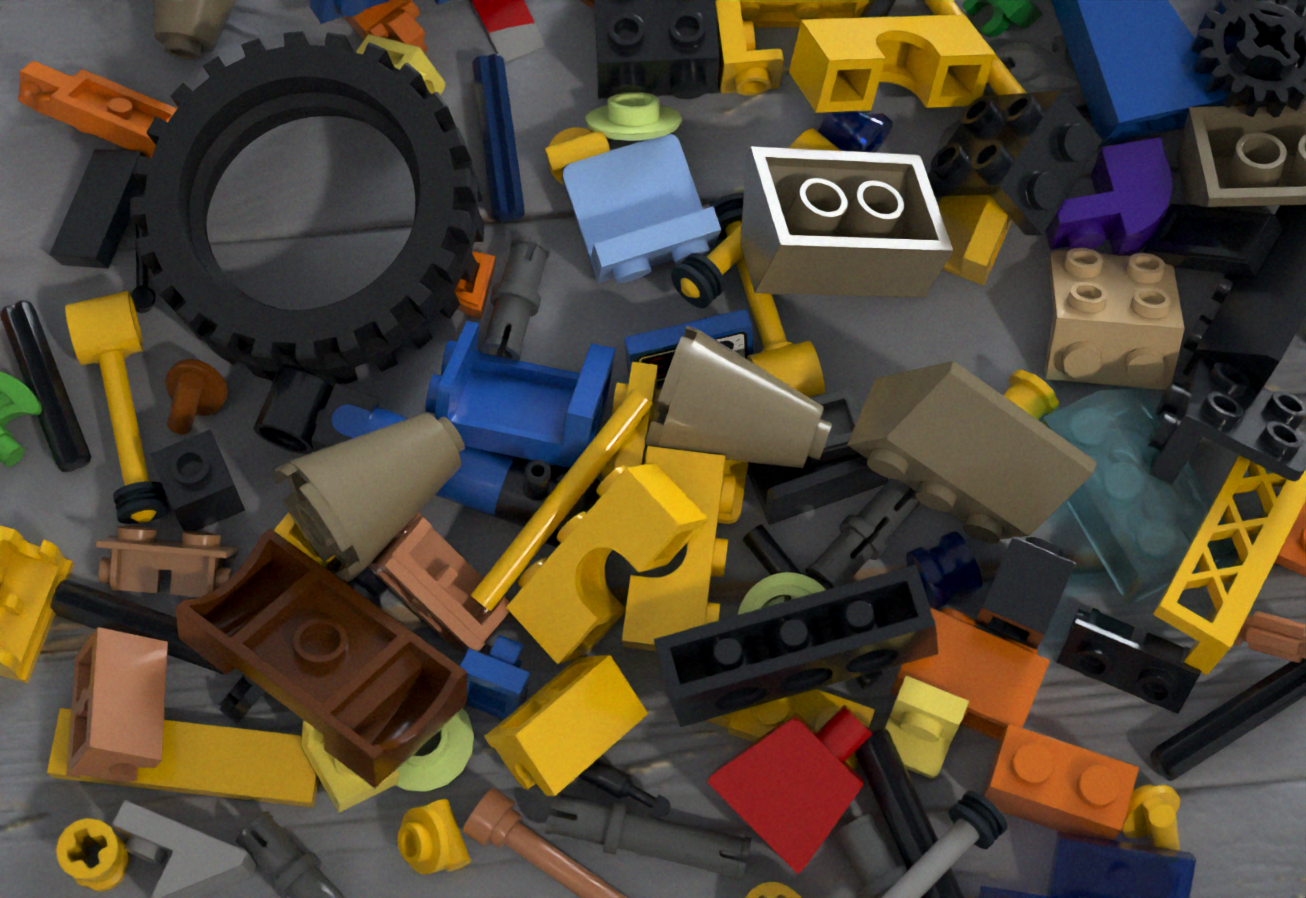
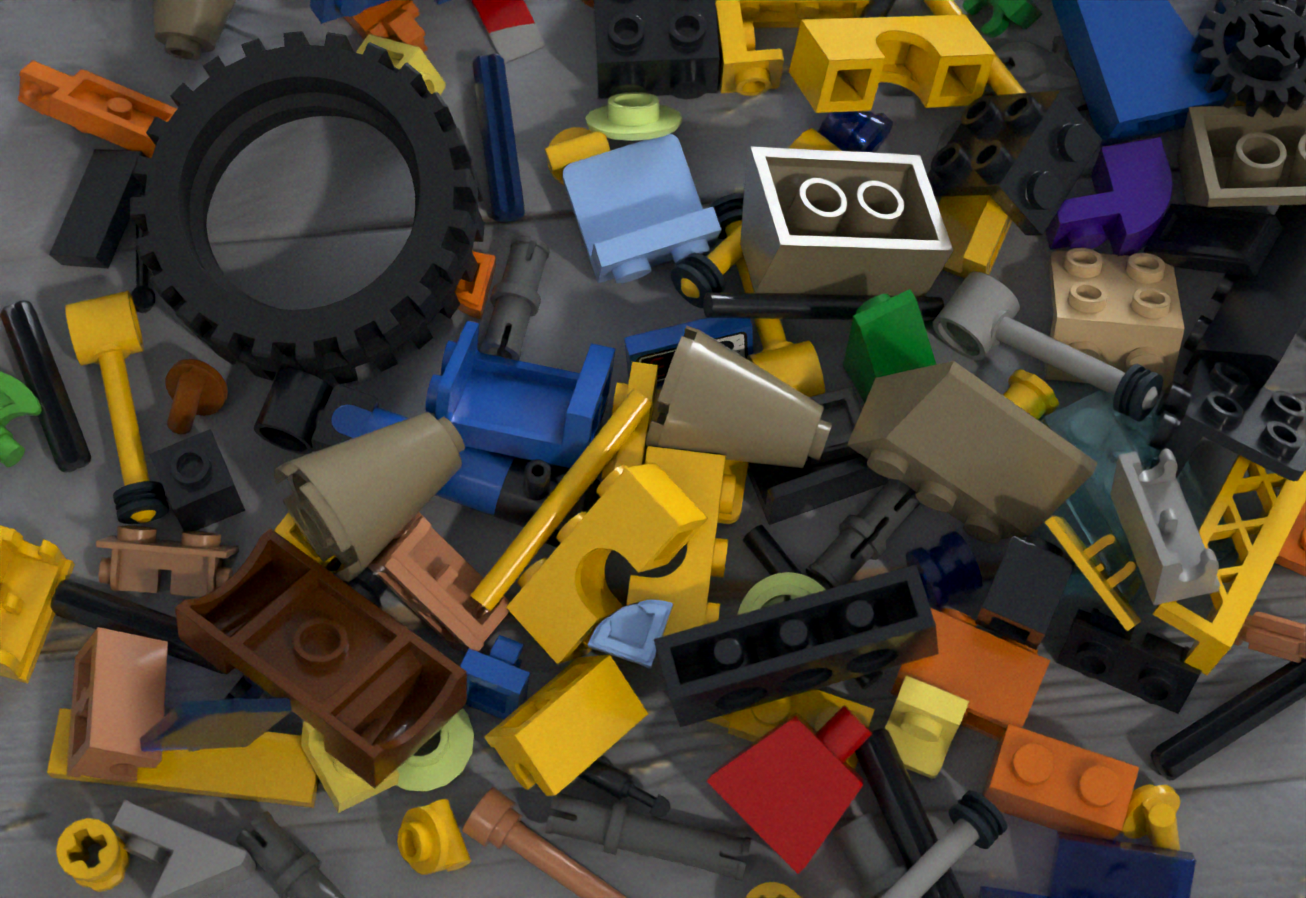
none -> piece [140,697,292,752]
none -> light blue tile [588,600,673,669]
none -> black bar [703,292,944,321]
none -> green slope [843,289,937,403]
none -> light grey piece [933,272,1163,422]
none -> yellow piece [1045,516,1142,631]
none -> light grey hinge [1110,449,1220,605]

